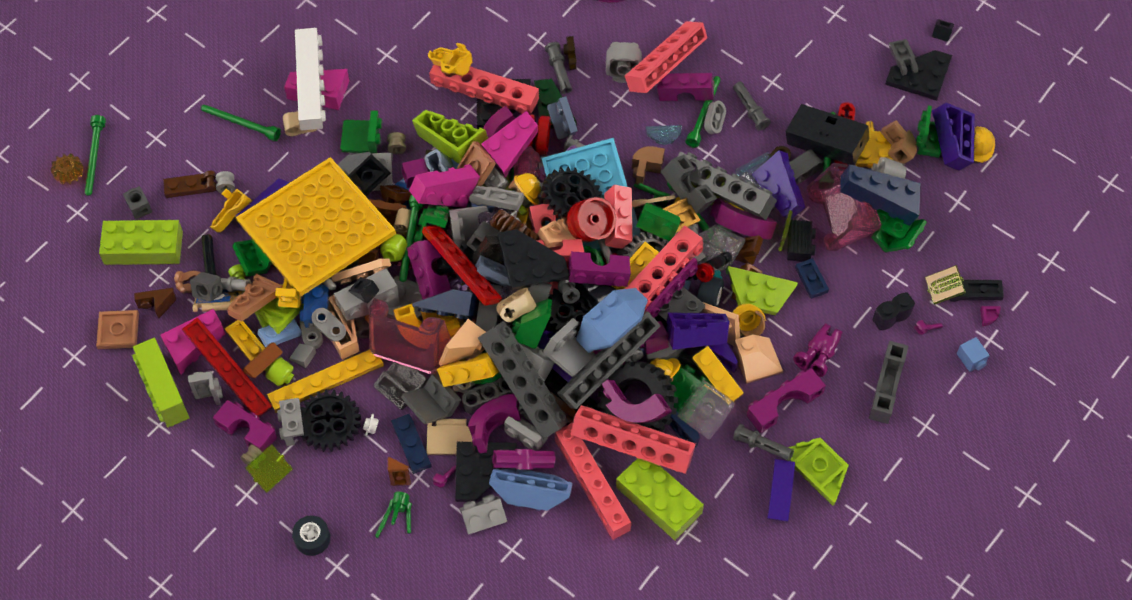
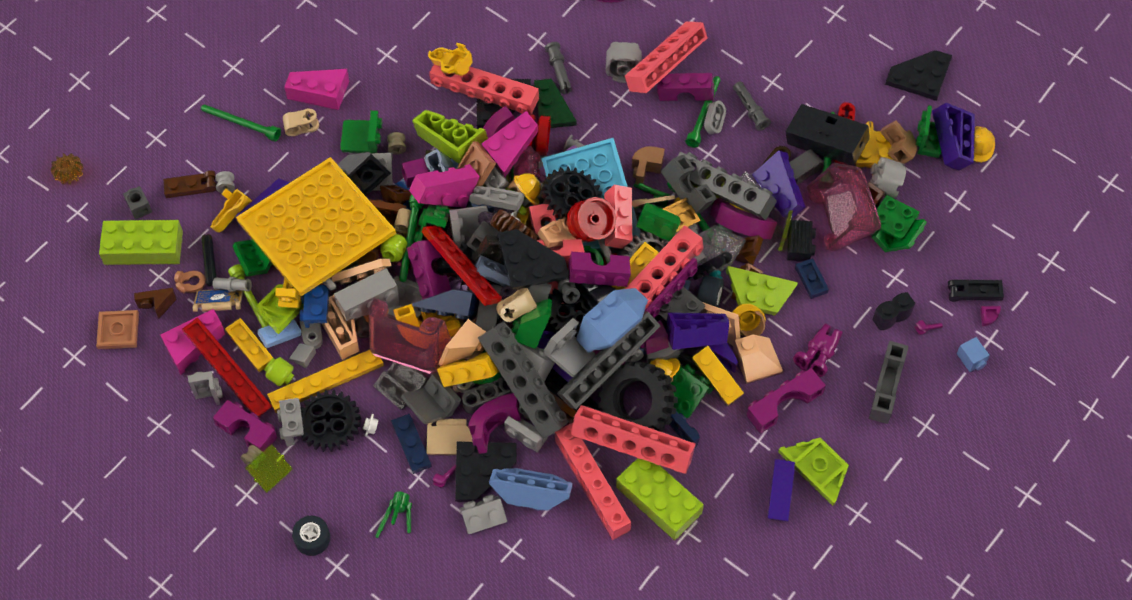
green piece [85,115,106,196] -> none
lime brick [132,337,190,428] -> none
dark grey brick [190,272,223,302] -> none
nougat wing [227,274,283,322] -> none
dark orange slope [243,342,283,378] -> none
white brick [295,28,326,130] -> none
light grey plate [312,308,346,342] -> none
black slope [349,277,379,303] -> none
dark orange slope [388,457,411,486] -> none
magenta piece [492,449,555,469] -> none
sand blue bracket [547,96,578,140] -> none
dark brown plate [563,36,577,70] -> none
magenta arch [602,379,672,423] -> none
clear light blue plate [646,125,682,144] -> none
clear slope [677,379,735,440] -> none
red plate [696,263,714,282] -> none
dark grey pin [733,424,794,461] -> none
clear light blue plate [735,152,771,179] -> none
dark blue wedge [840,165,921,226] -> none
dark grey hinge [889,39,918,75] -> none
piece [925,265,966,305] -> none
black slope [932,19,954,41] -> none

